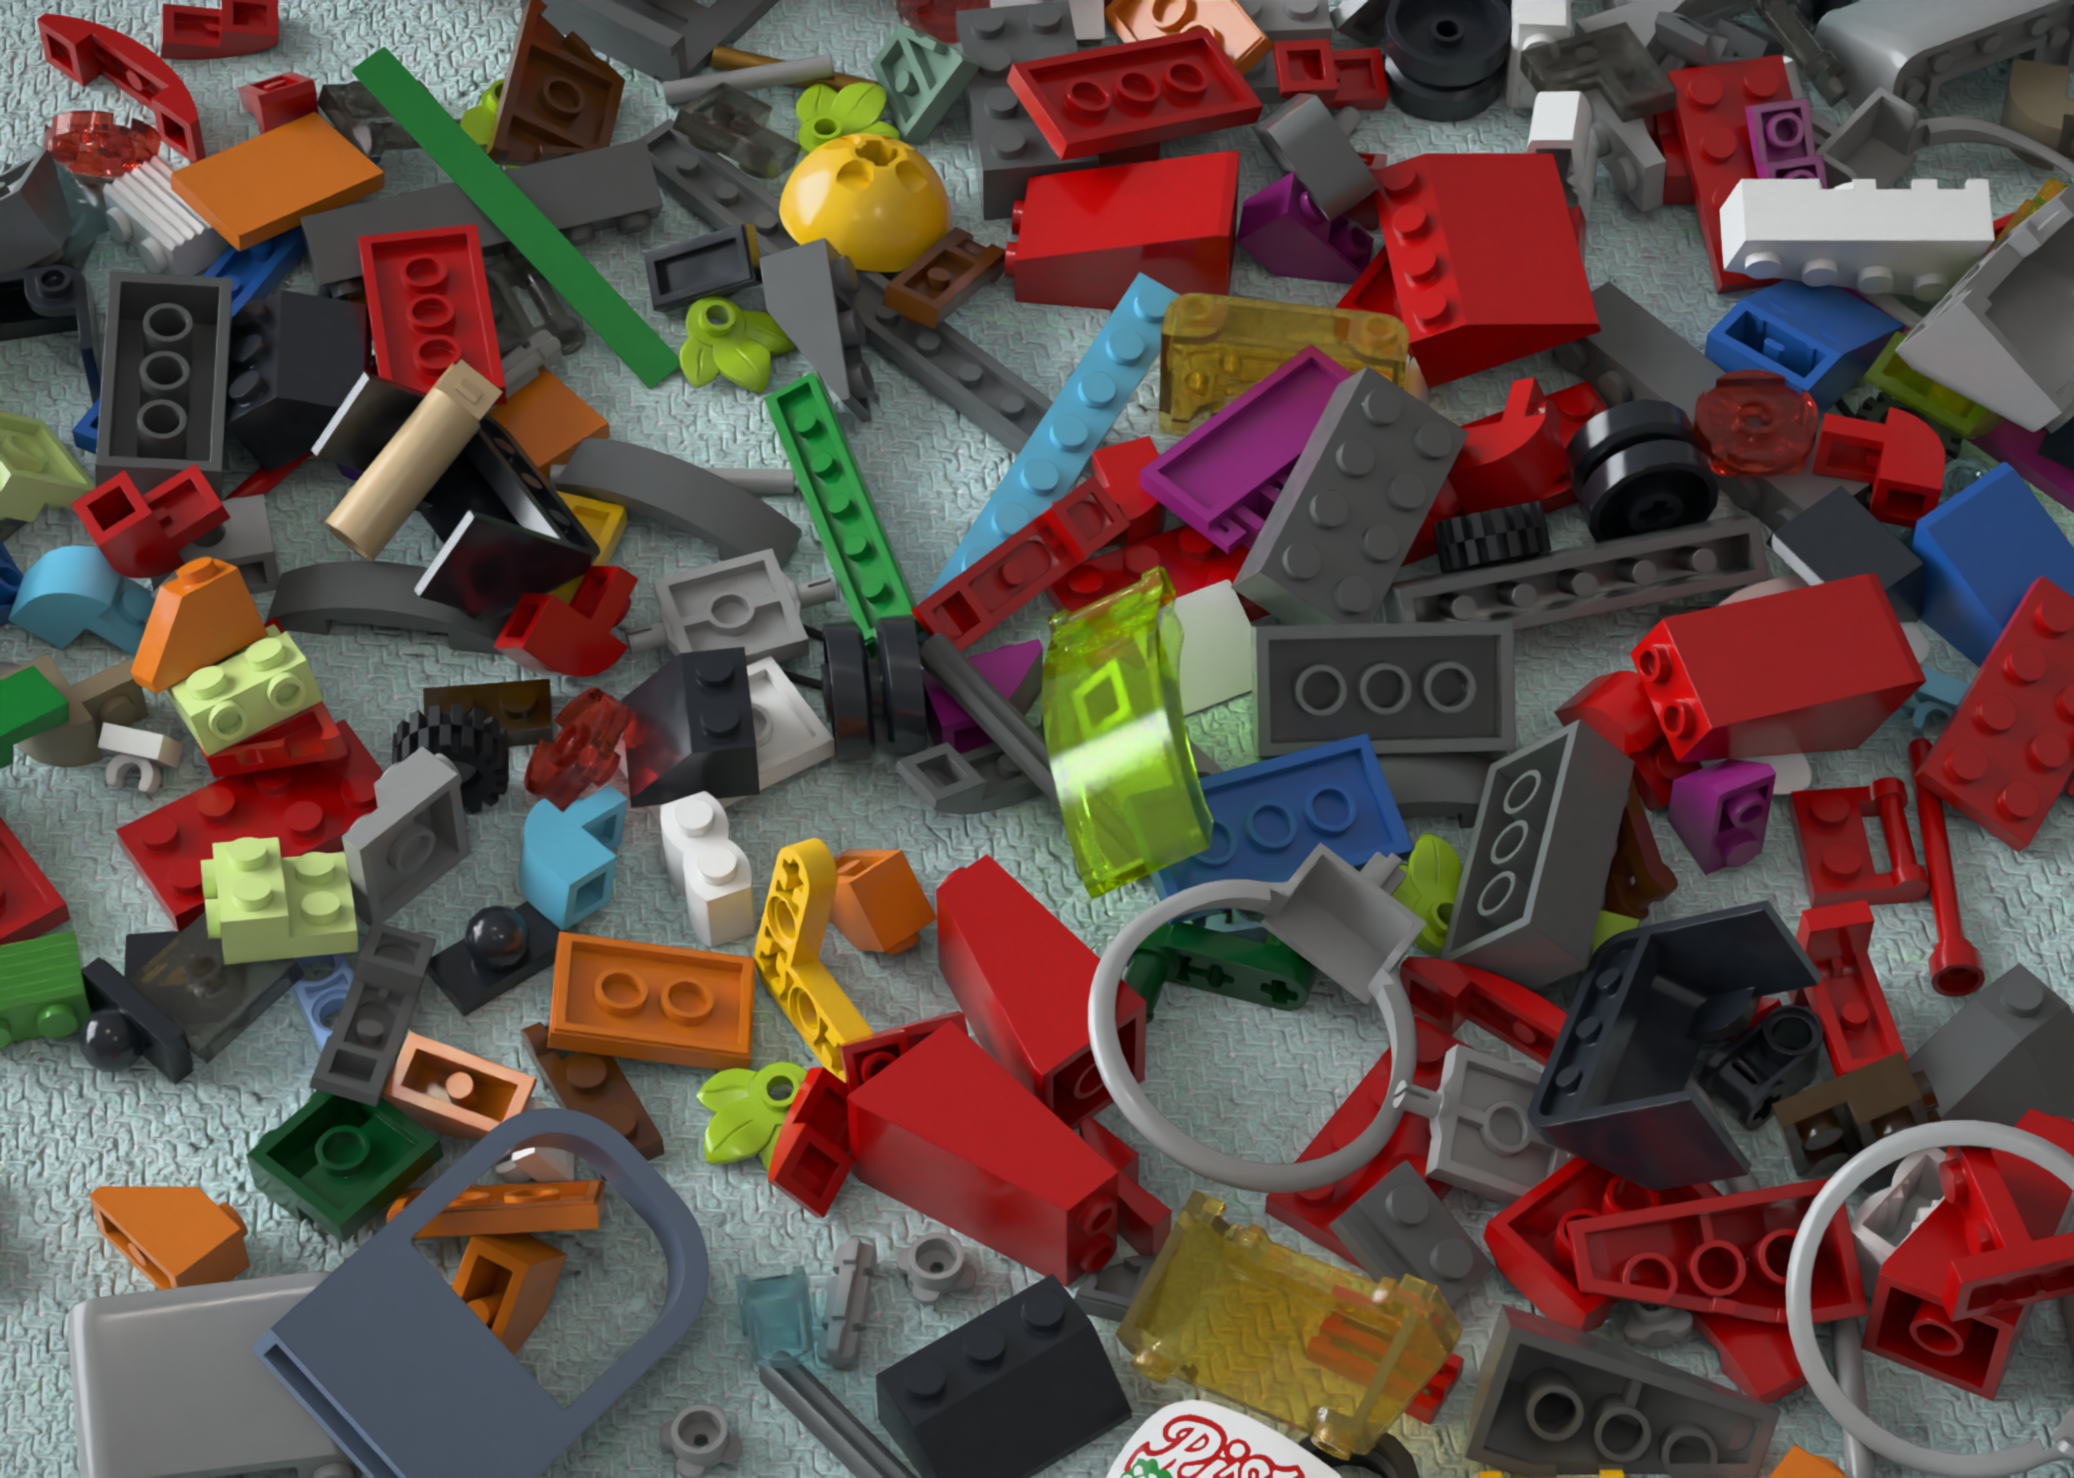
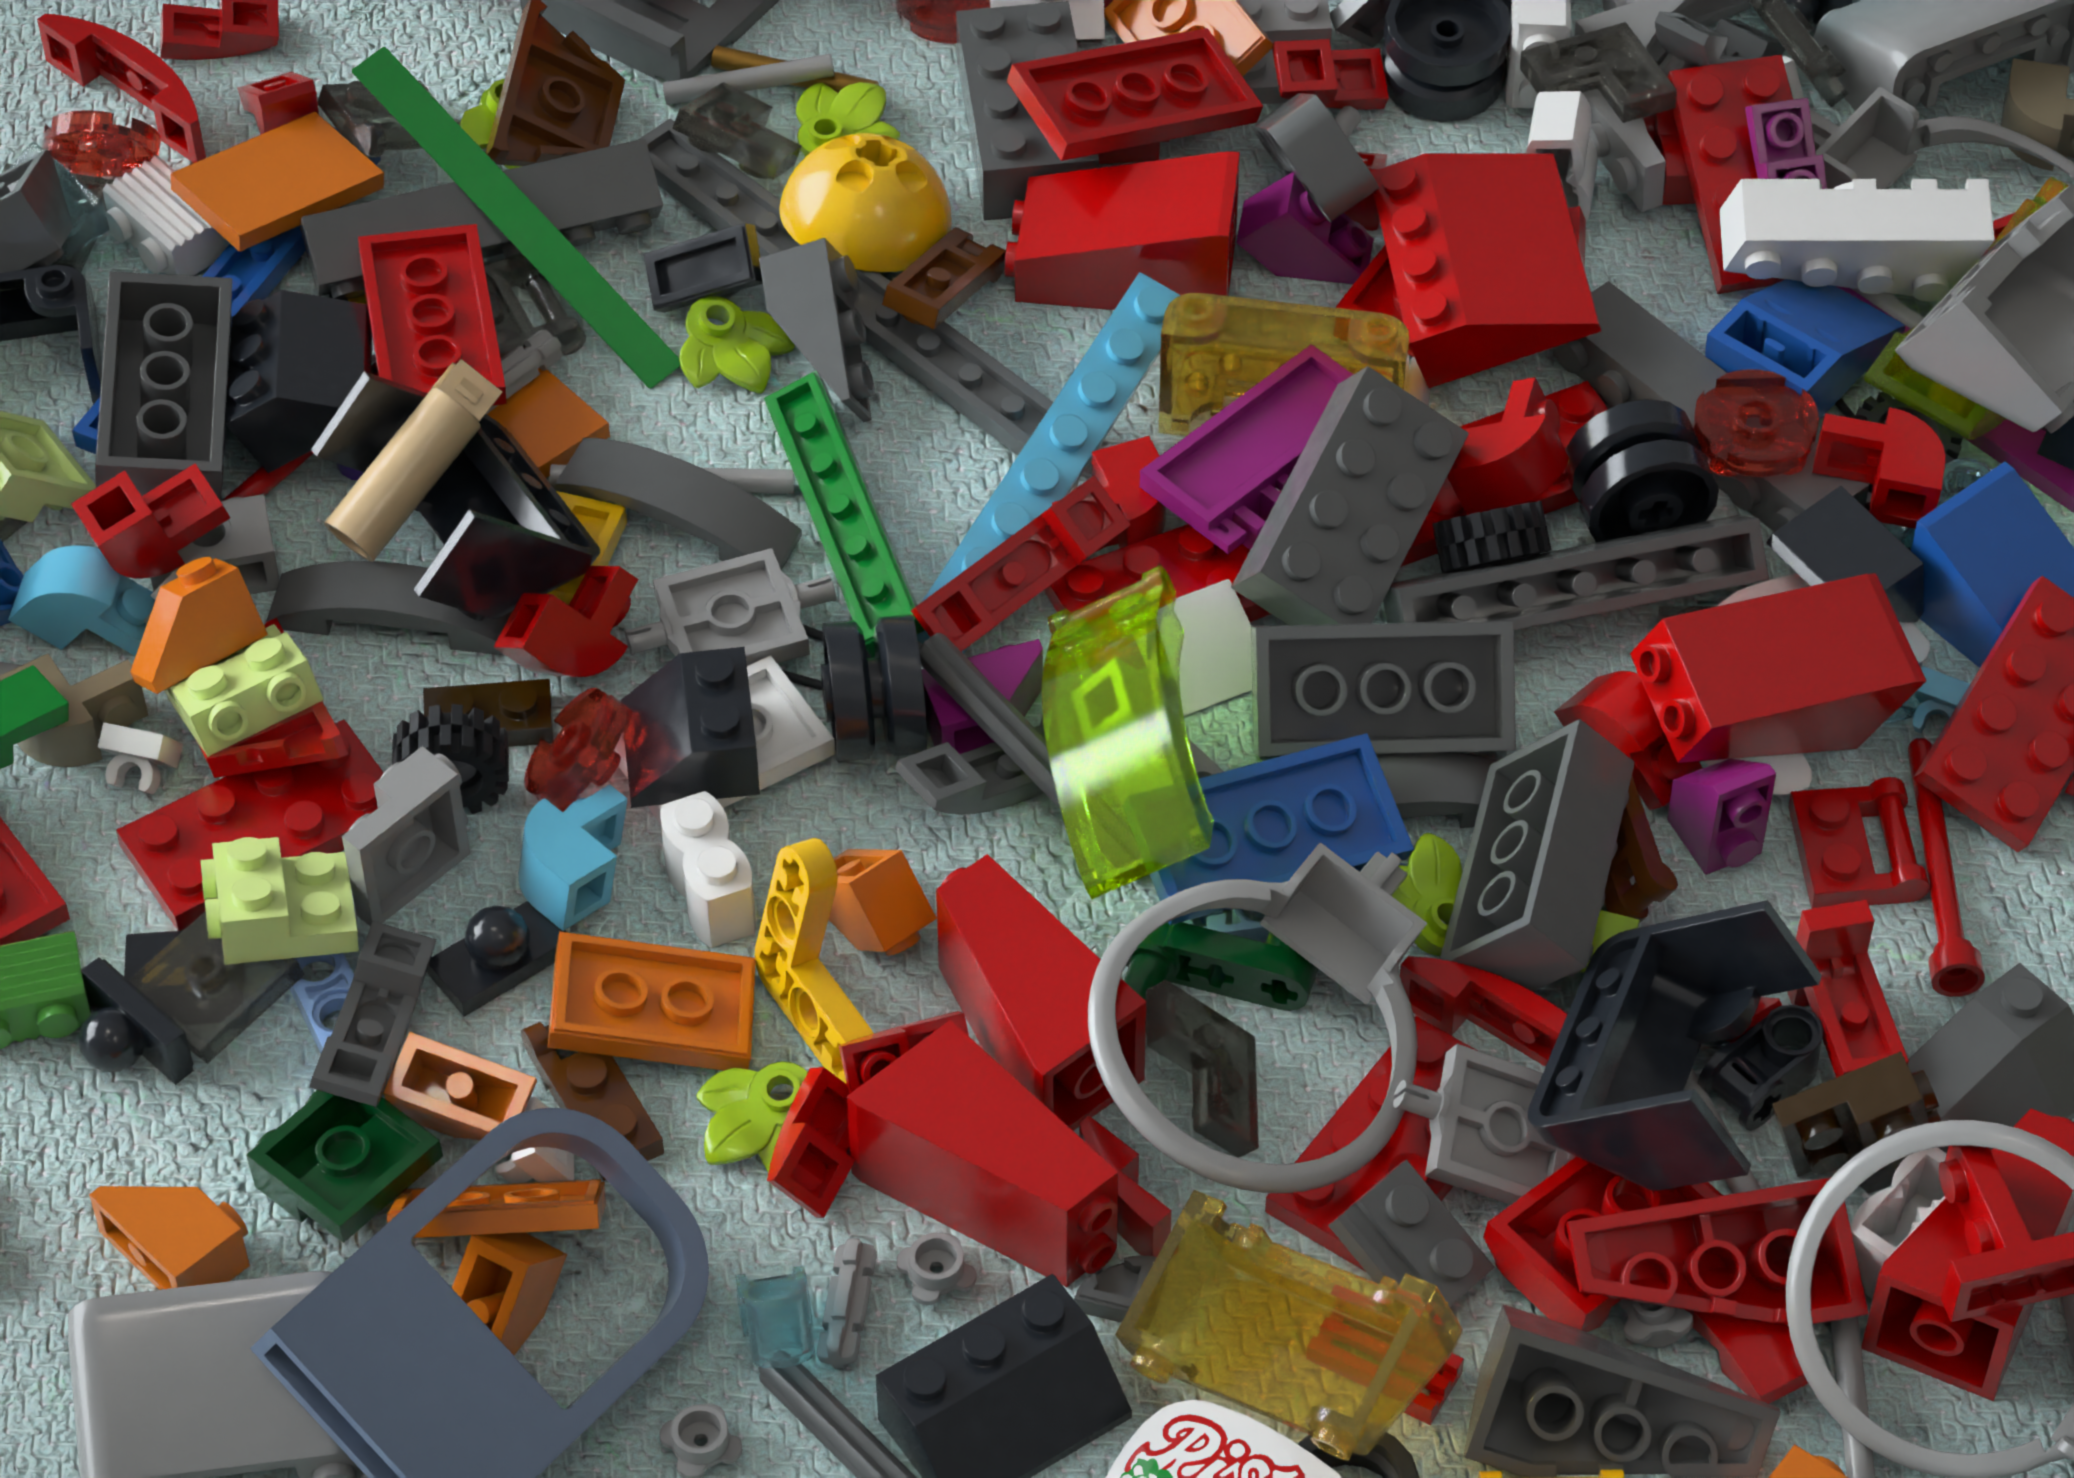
sand green wing [871,23,980,145] -> none
none -> clear smoke plate [1146,980,1259,1158]

